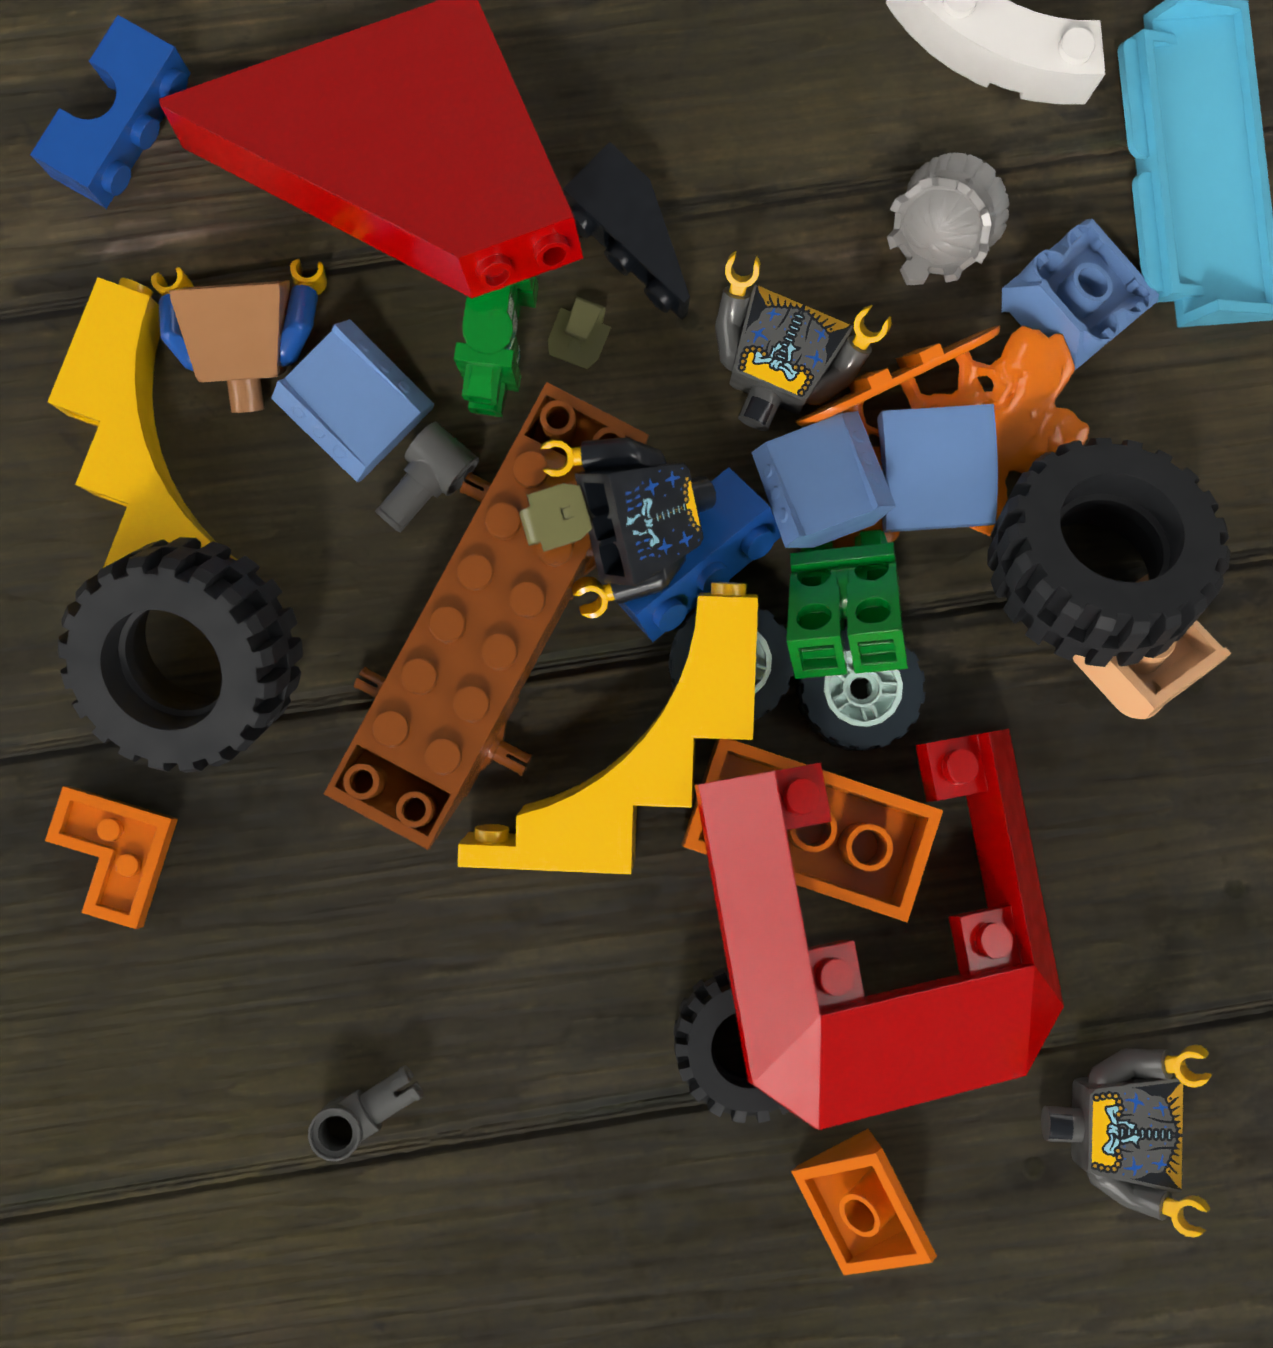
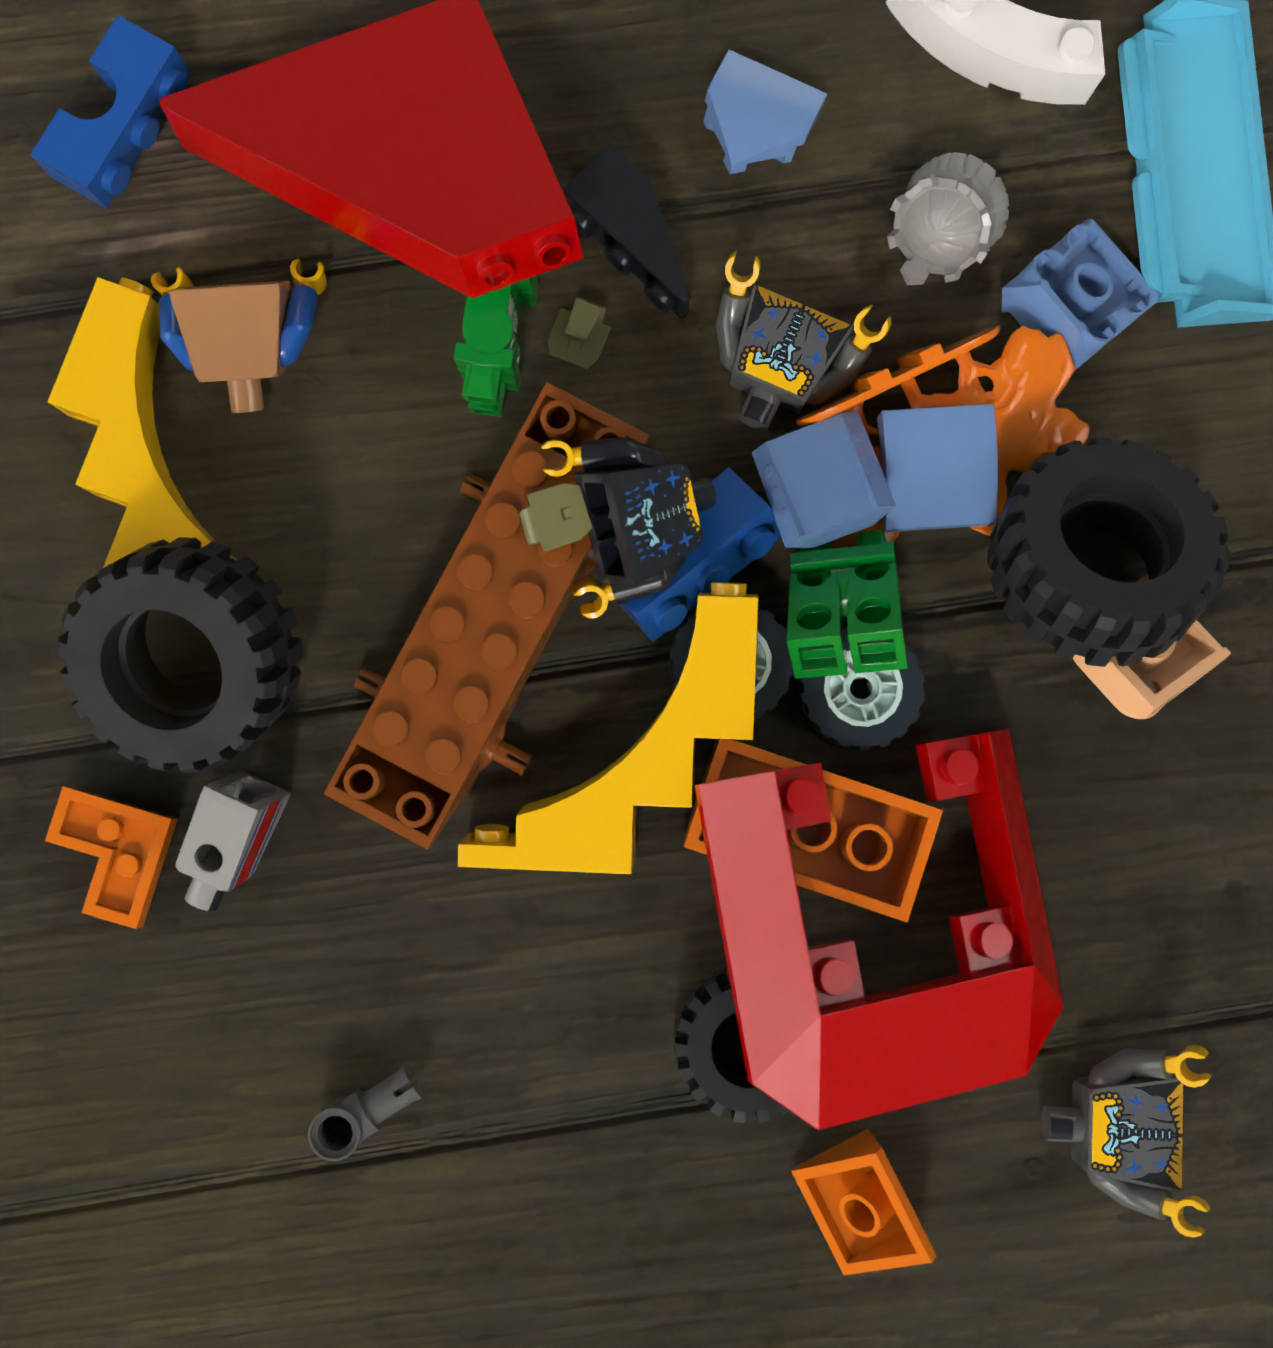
medium blue slope [271,319,434,482] -> none
dark grey pin [375,422,479,533] -> none
none -> light grey torso [175,770,291,911]
none -> medium blue slope [703,50,827,174]

